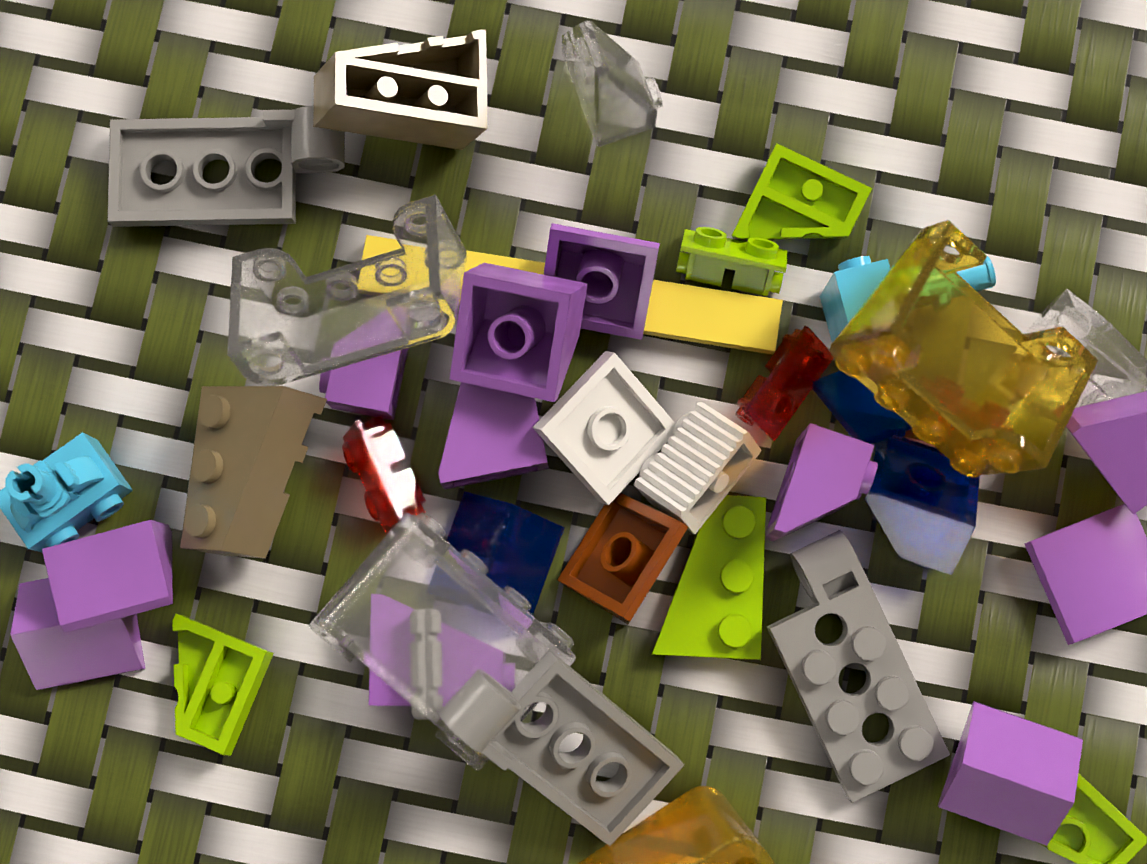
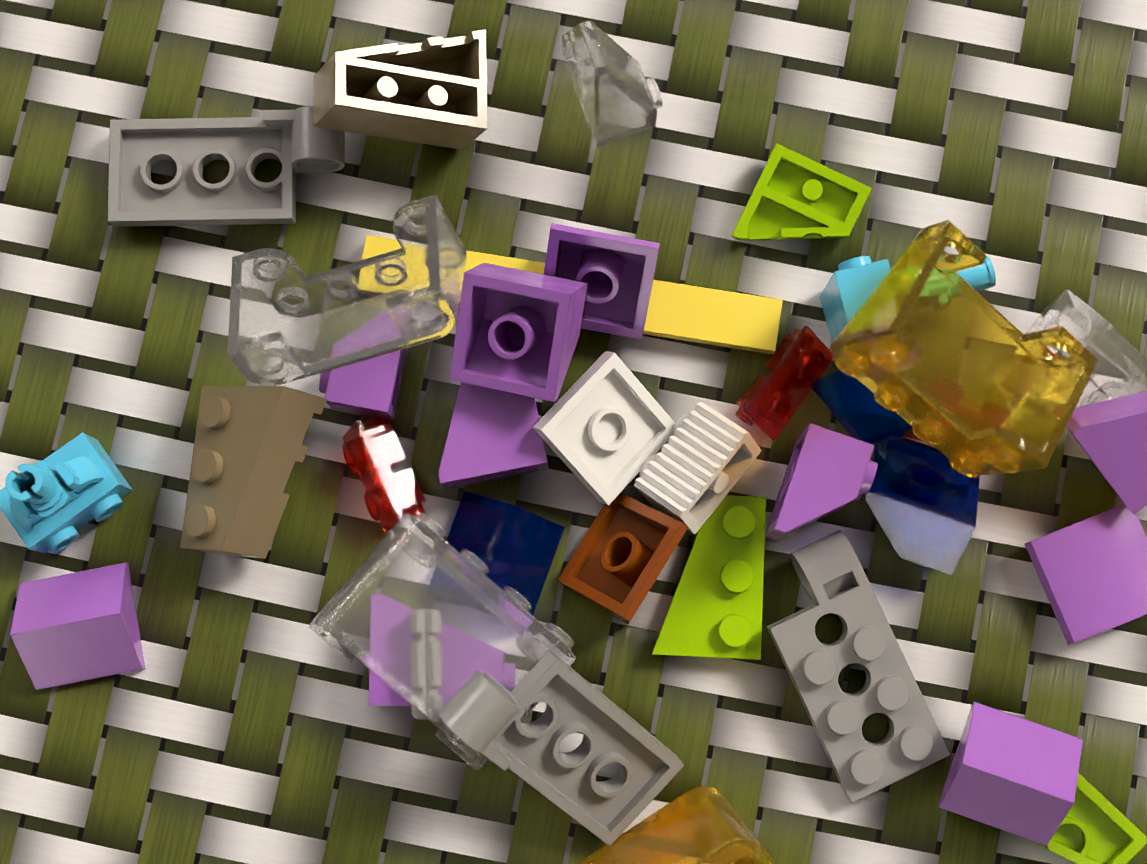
medium lavender slope [42,520,173,633] -> none
lime wing [172,614,274,756] -> none
lime hinge [676,227,787,297] -> none

